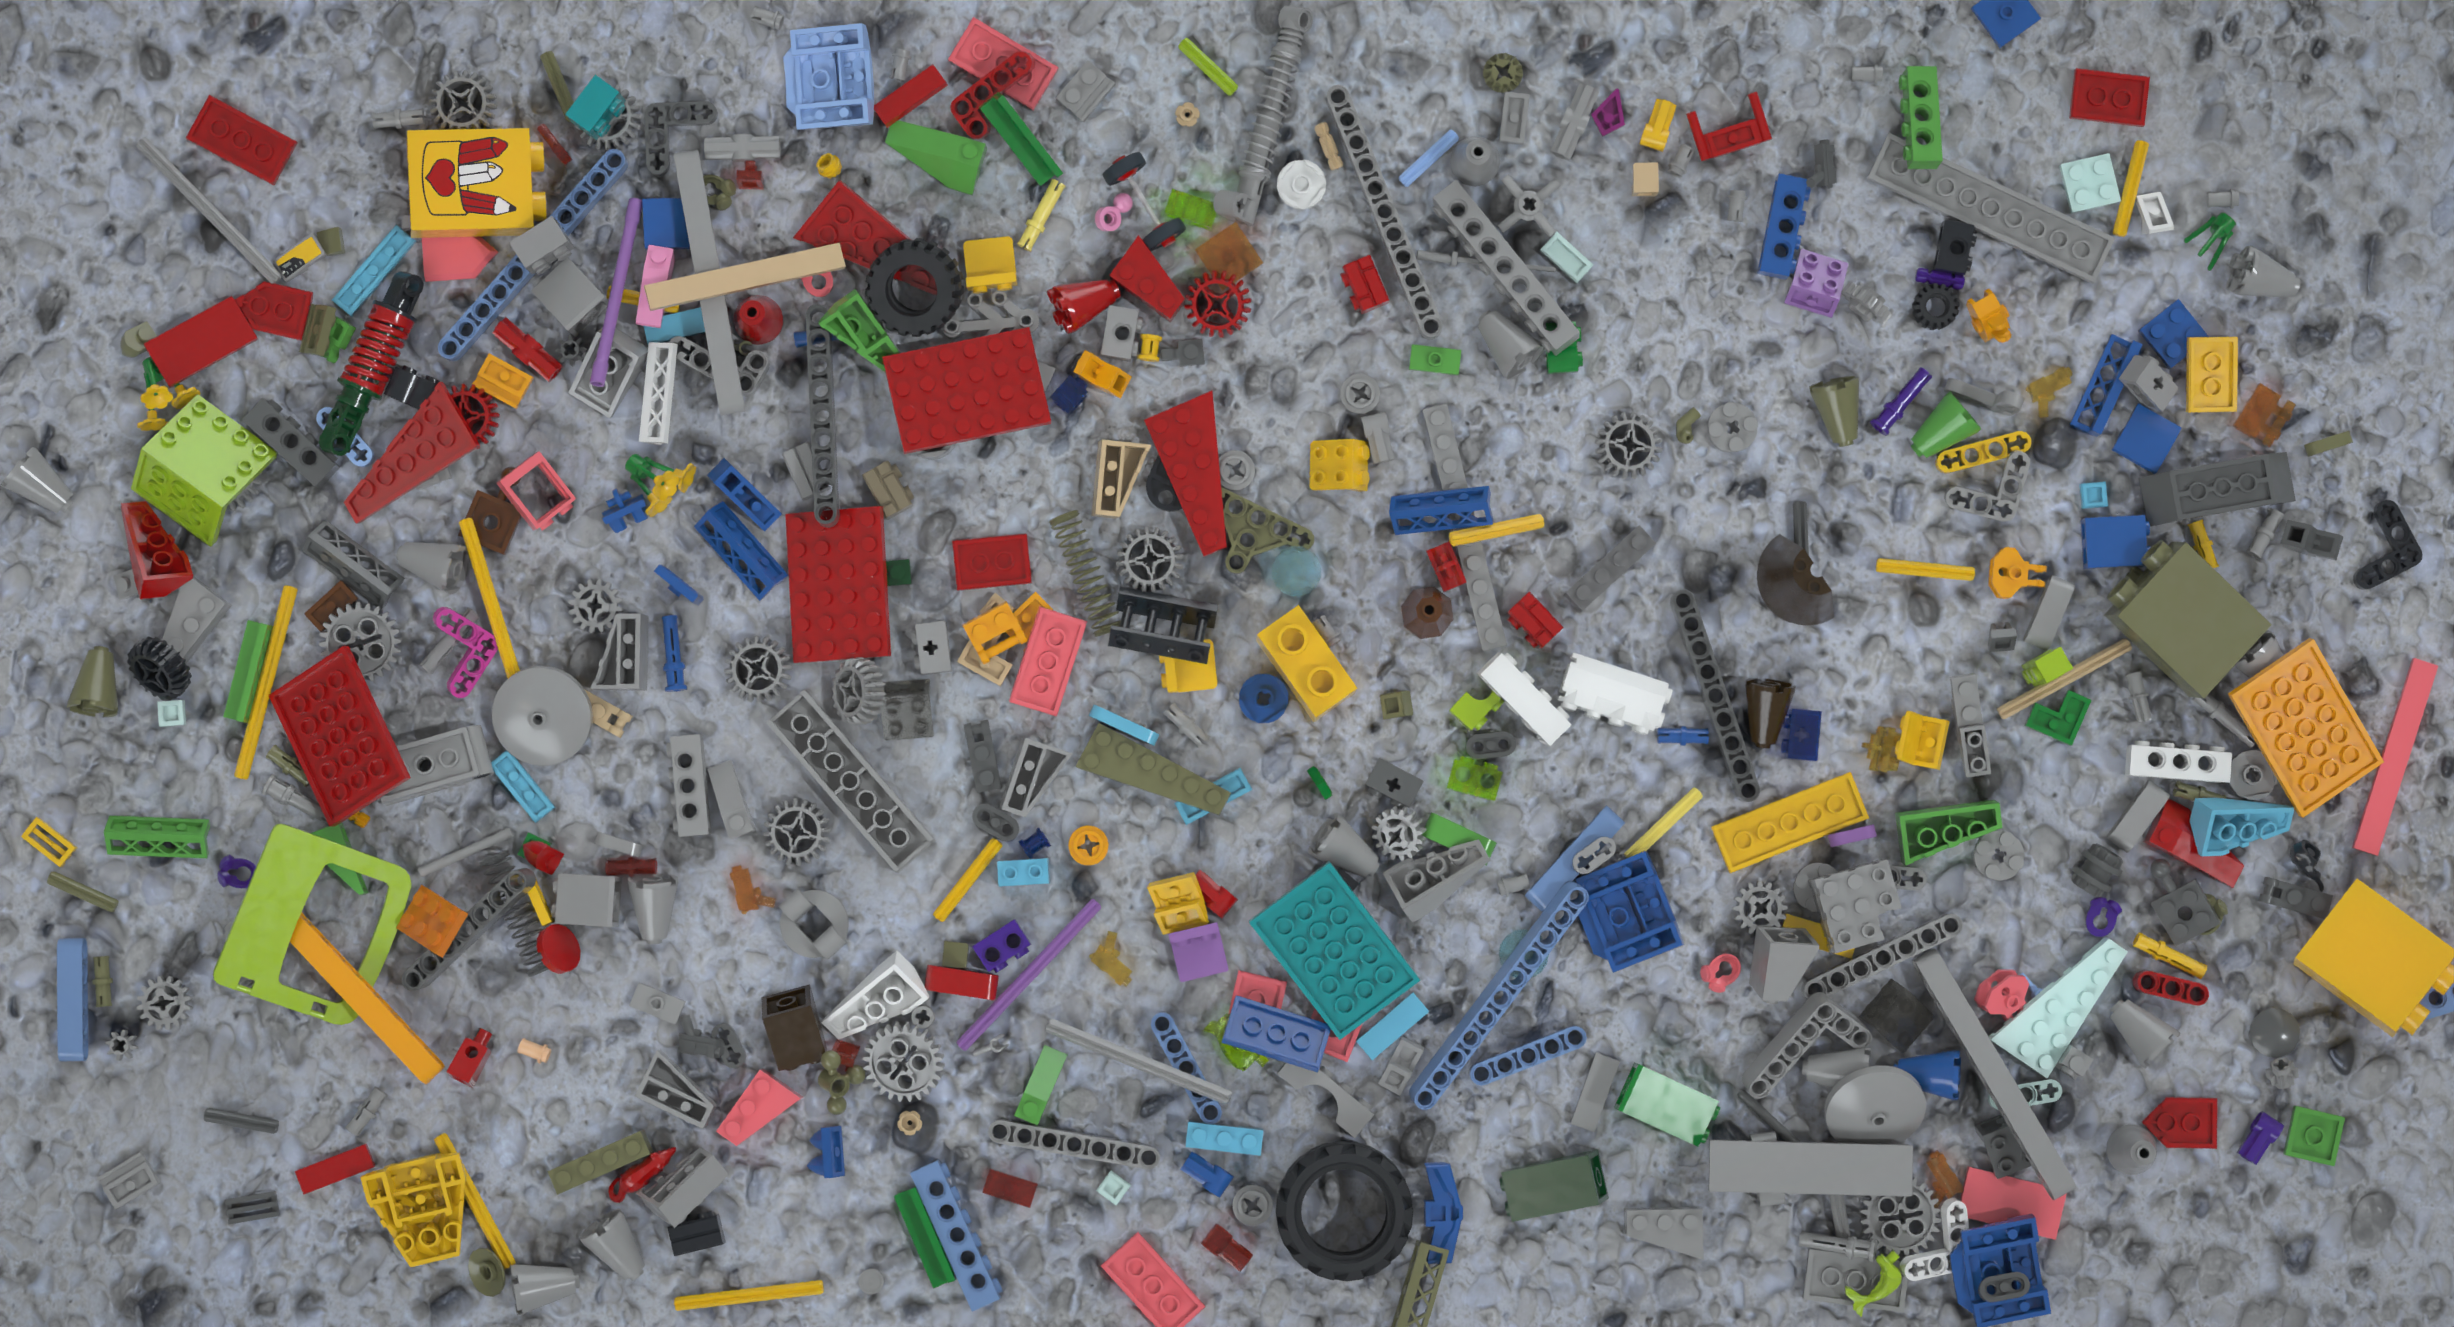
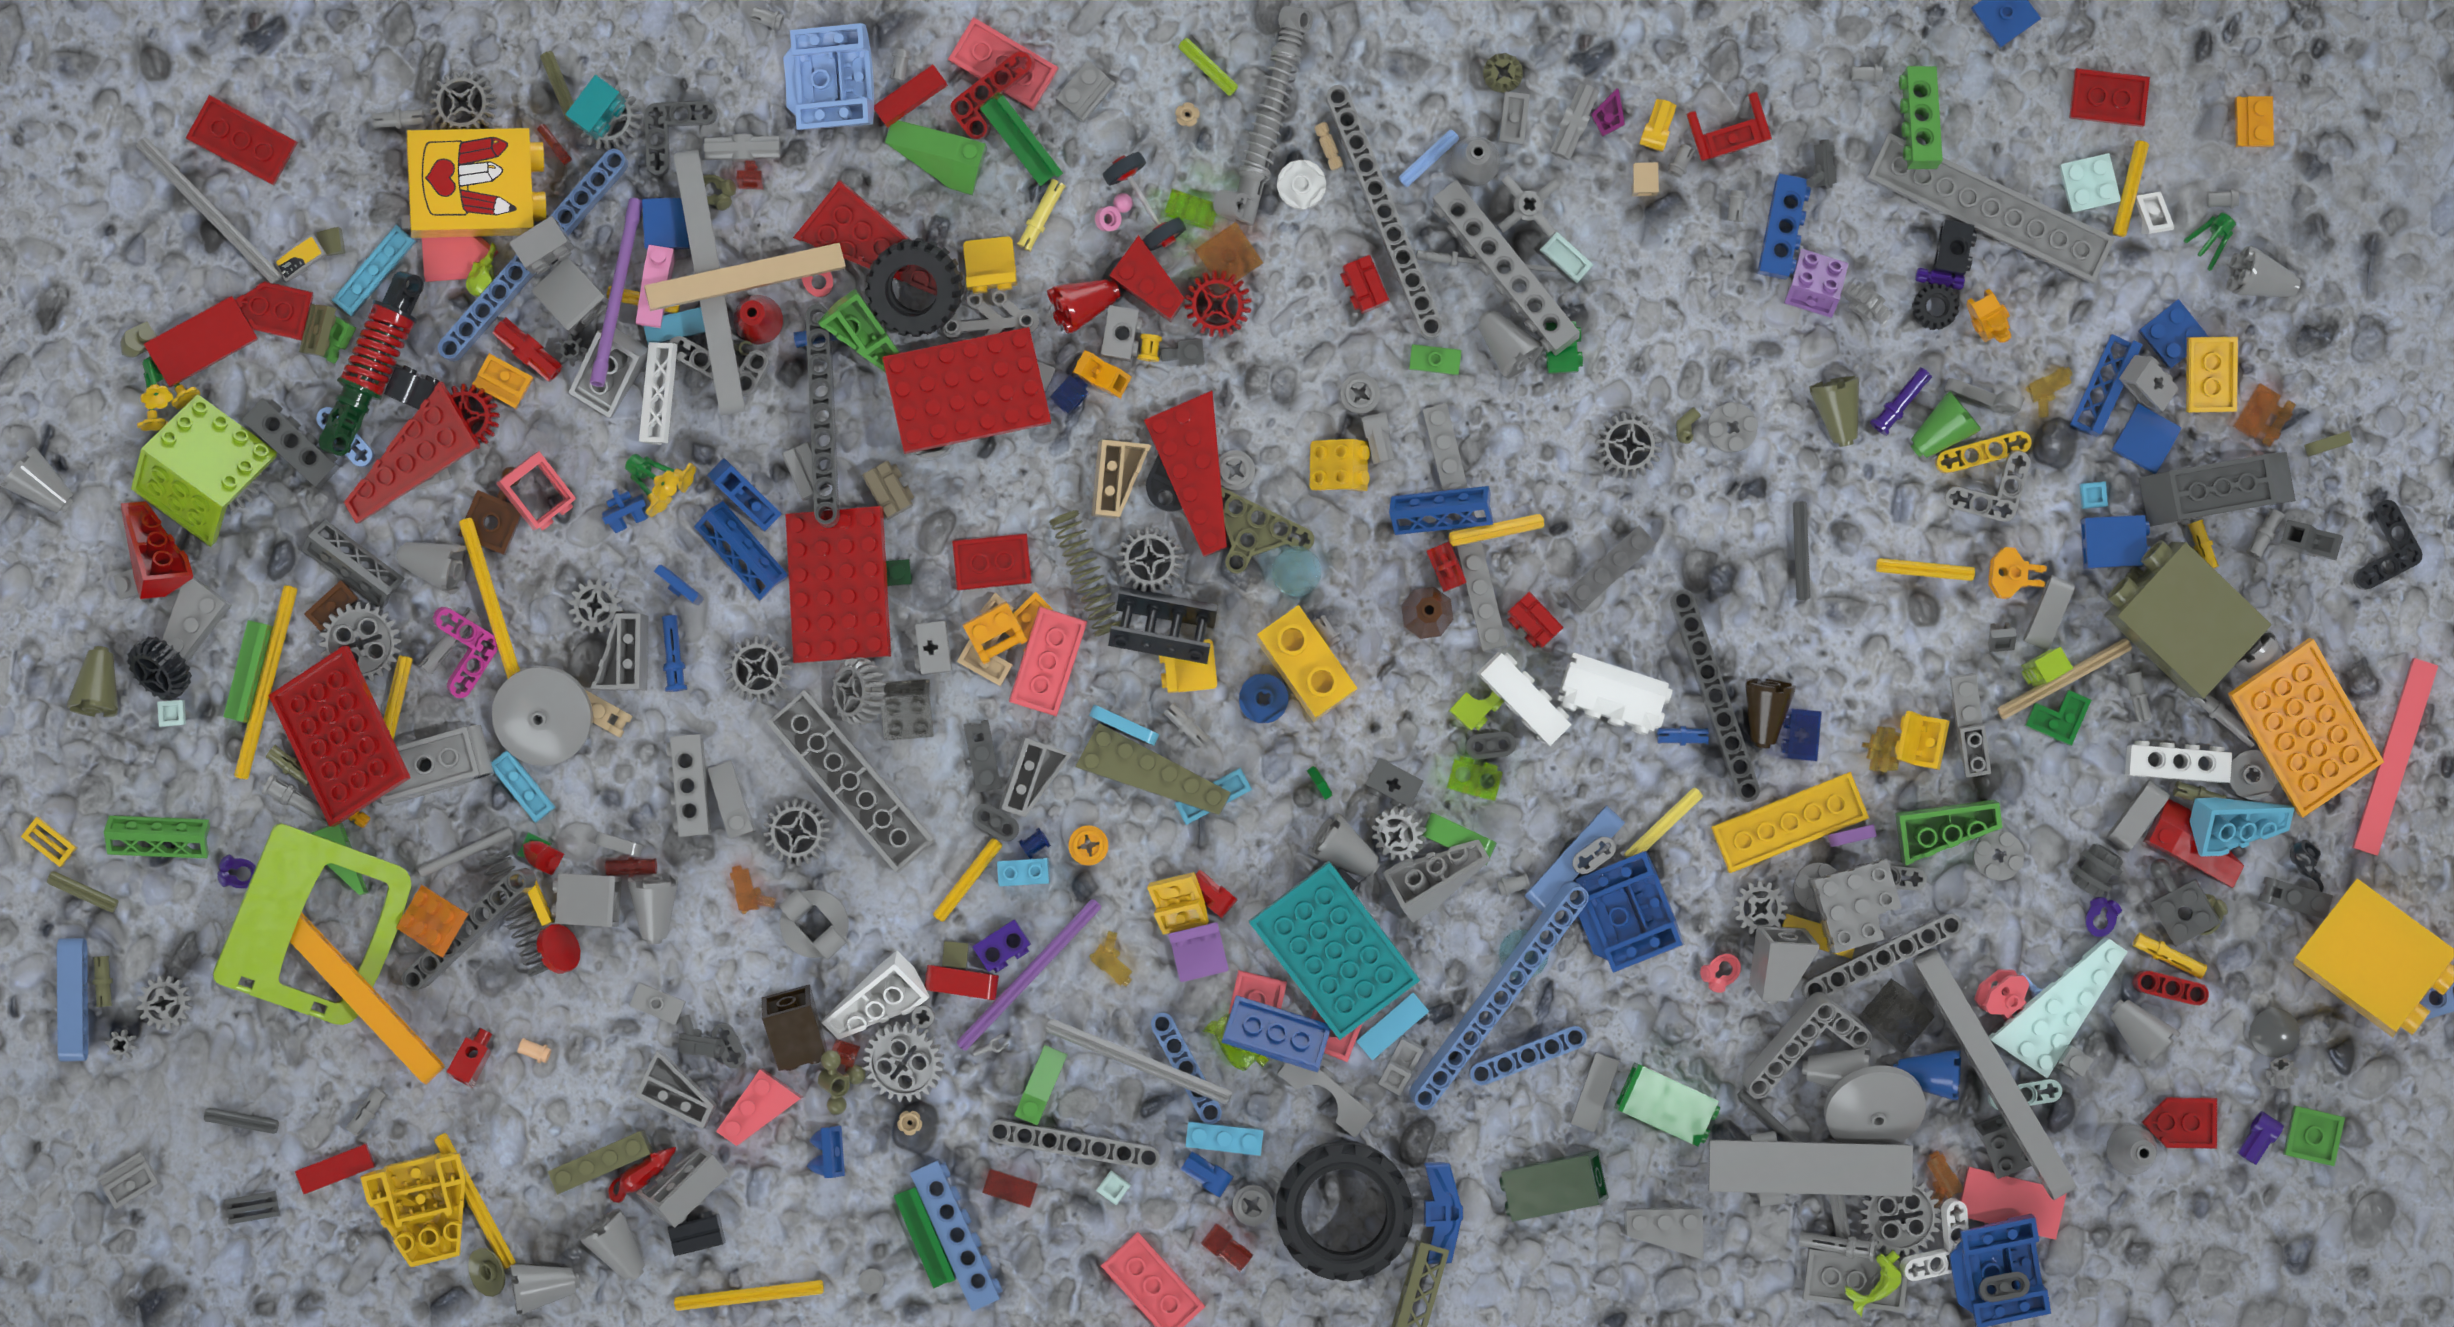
yellow plate [816,153,842,179] -> none
olive slope [1380,691,1413,720] -> none
dark brown cone [1757,534,1834,626] -> none
none -> yellow axle [384,656,413,741]
none -> lime piece [466,242,496,297]
none -> light orange plate [2235,96,2274,147]

